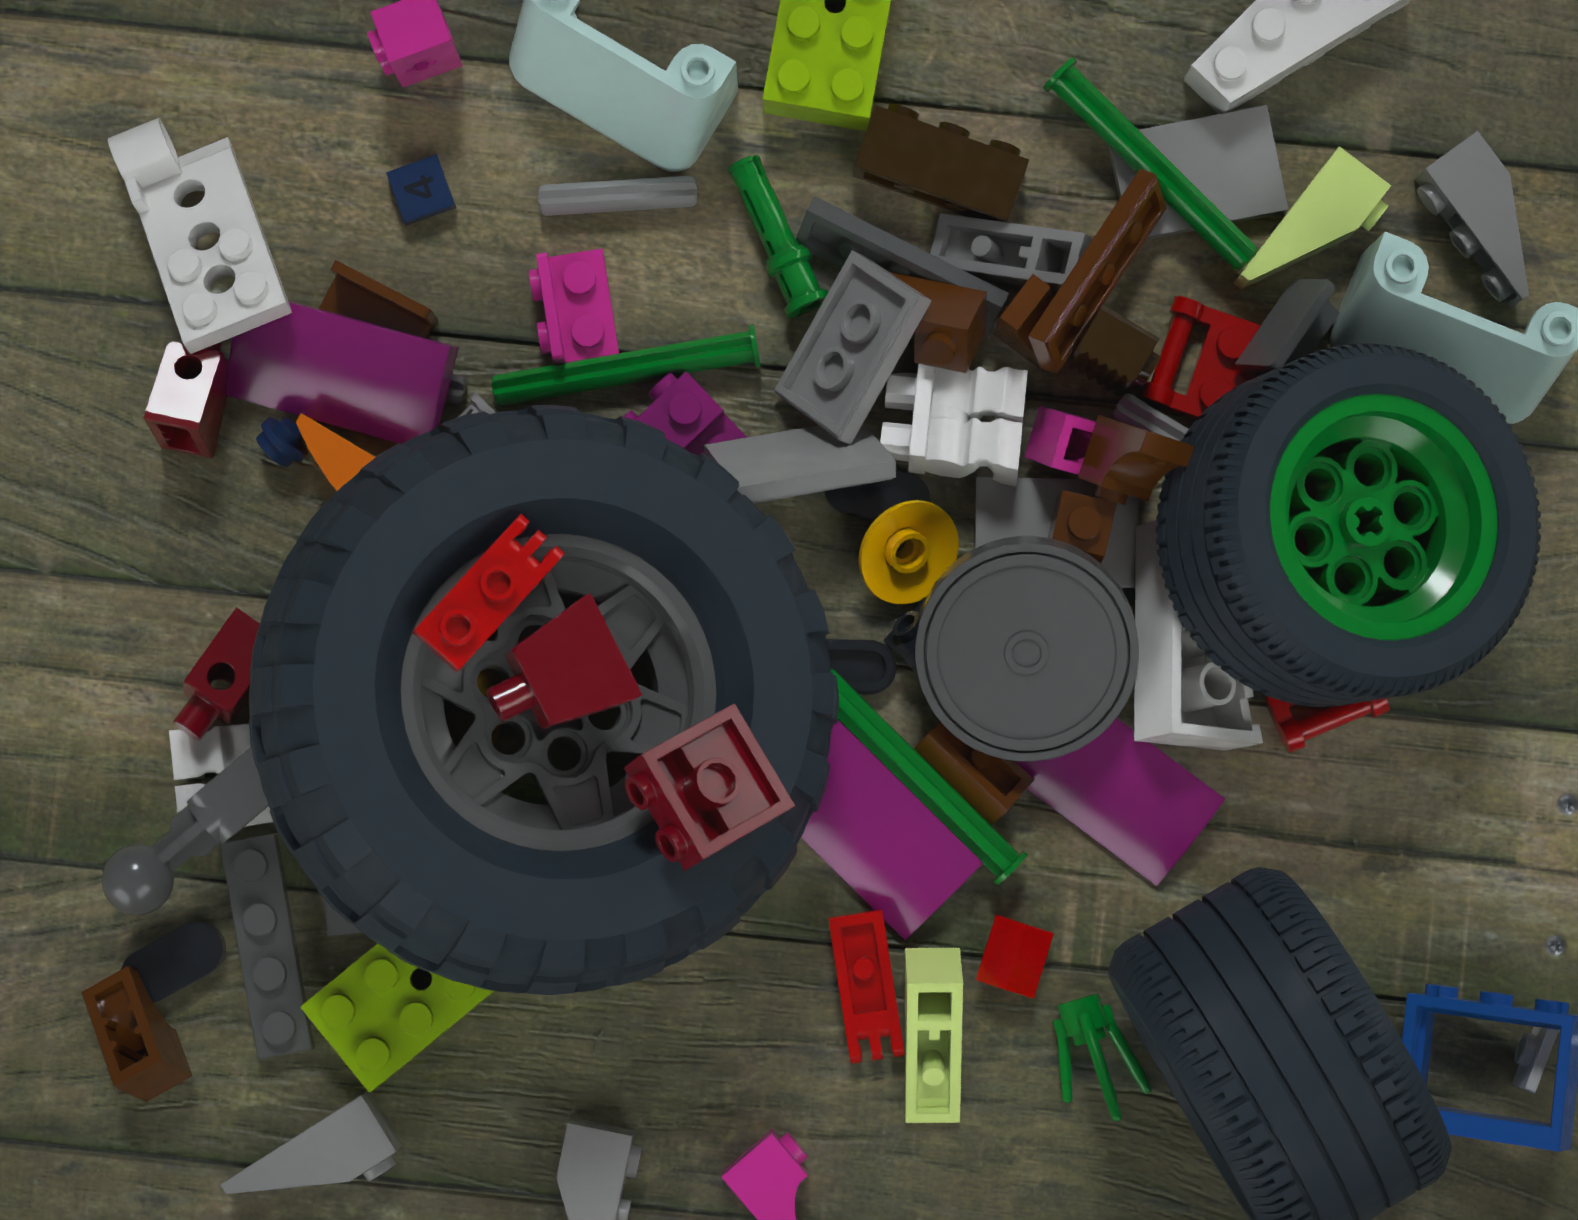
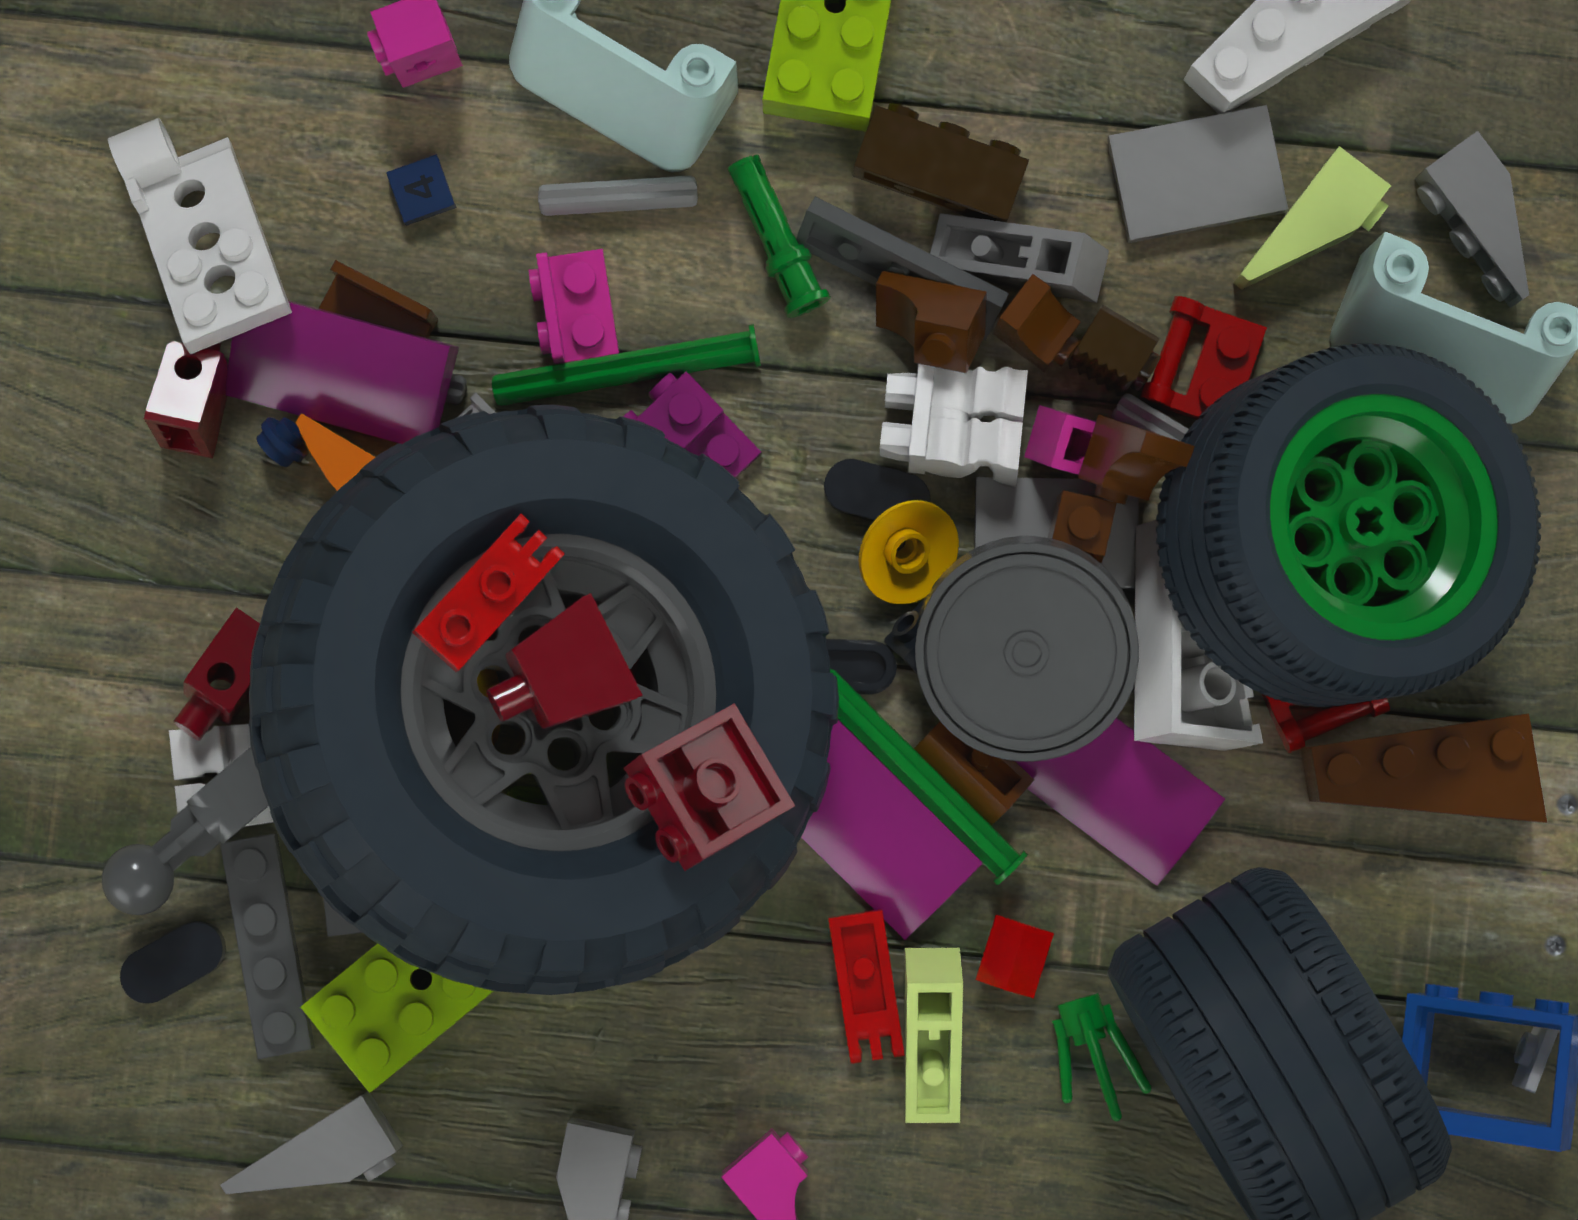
reddish brown arch [81,966,193,1102] -> none
light grey tile [704,424,896,504] -> none
light grey tile [773,250,932,444] -> none
reddish brown tile [1028,169,1167,373] -> none
green axle [1043,57,1258,270] -> none
dark grey panel [1235,279,1340,379] -> none
none -> reddish brown wedge [1301,713,1547,823]

